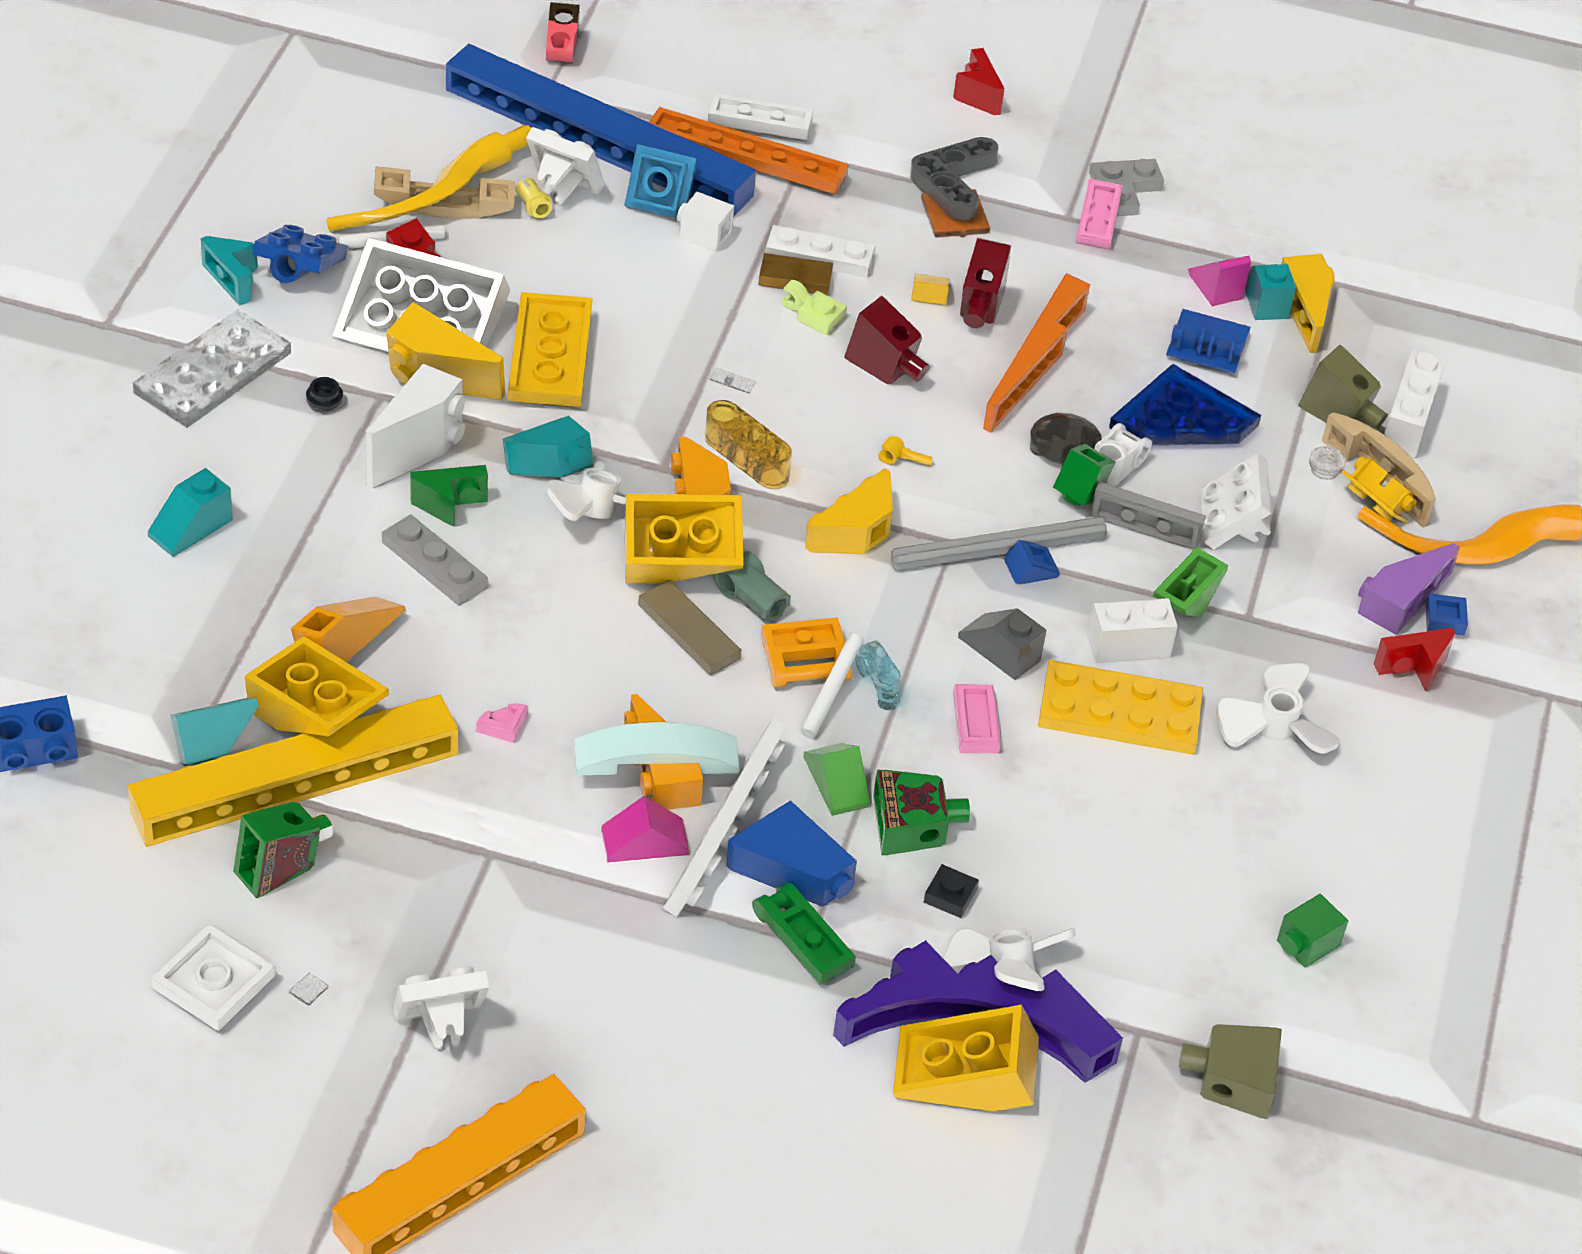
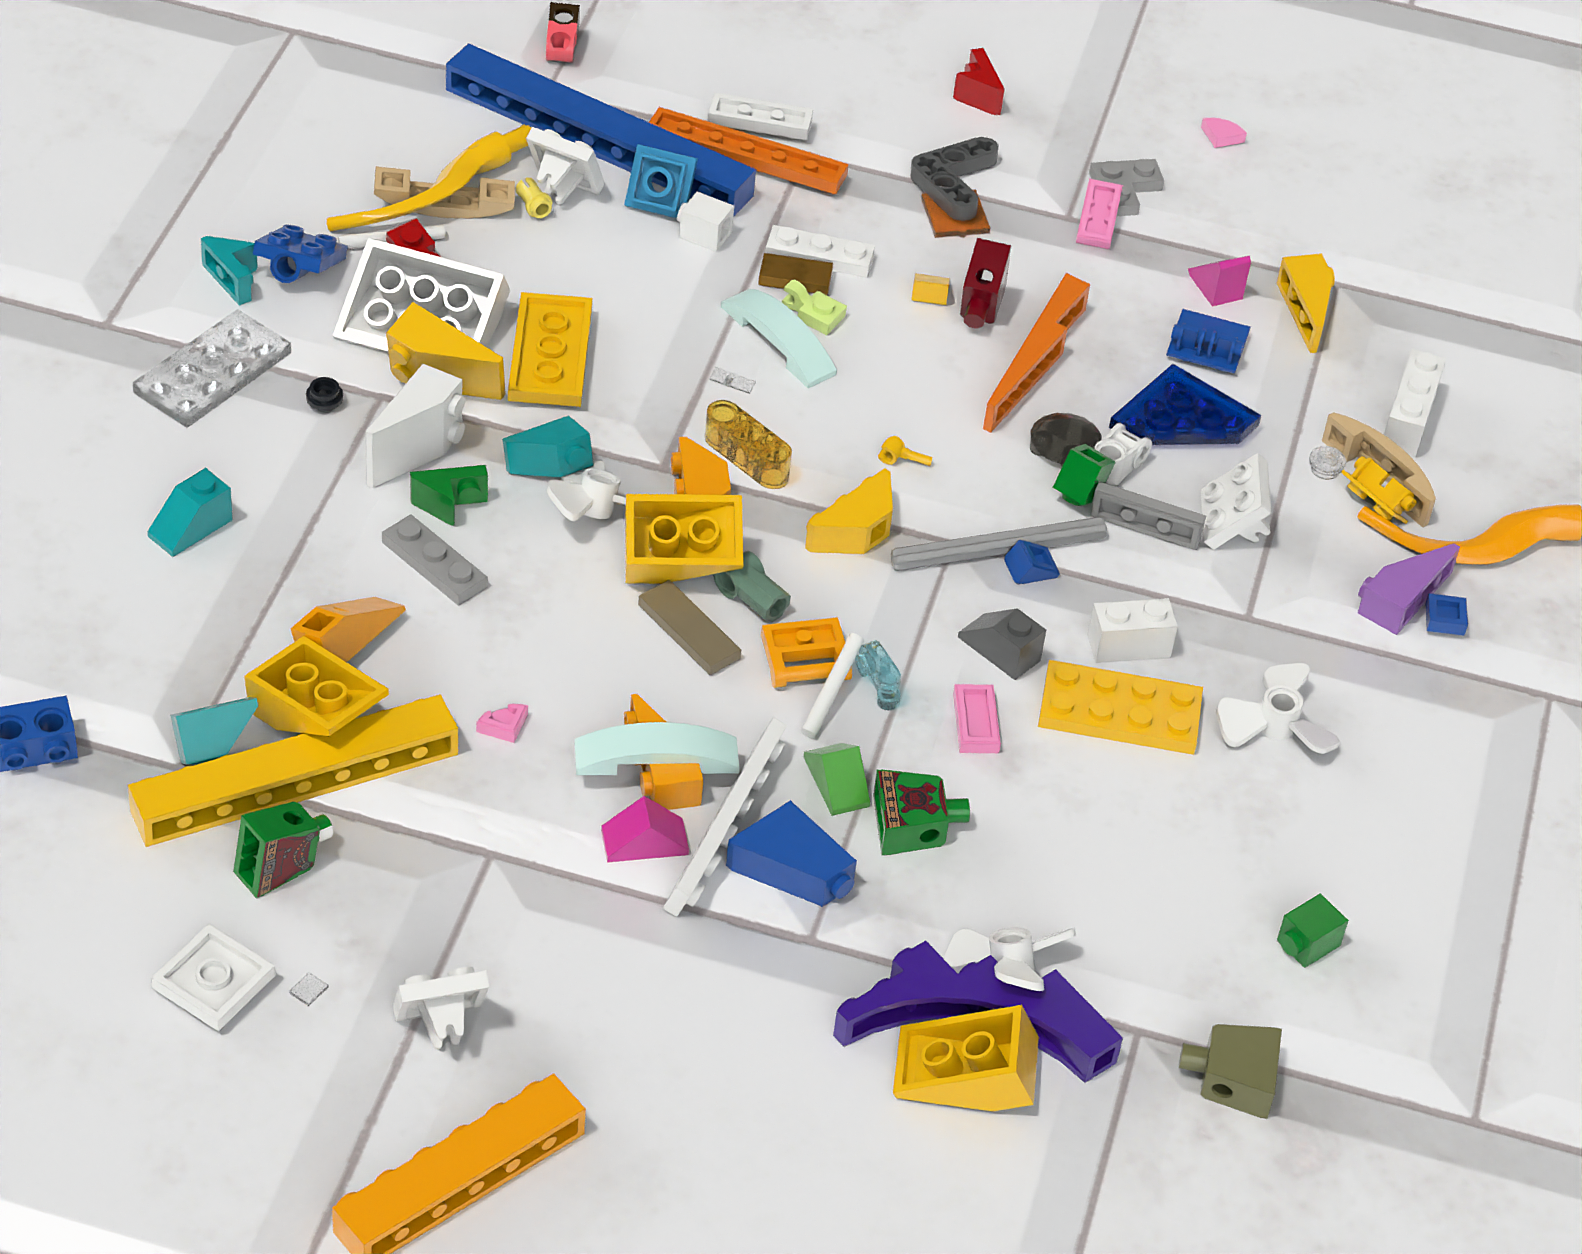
green plate [752,882,856,985] -> none
dark red torso [844,295,930,384] -> none
black plate [923,864,979,918] -> none
bright green slope [1153,547,1228,617] -> none
teal slope [1245,264,1296,320] -> none
olive torso [1298,345,1388,430] -> none
red slope [1373,628,1455,691] -> none
none -> light aqua slope [721,289,837,388]
none -> bright pink tile [1201,118,1247,148]

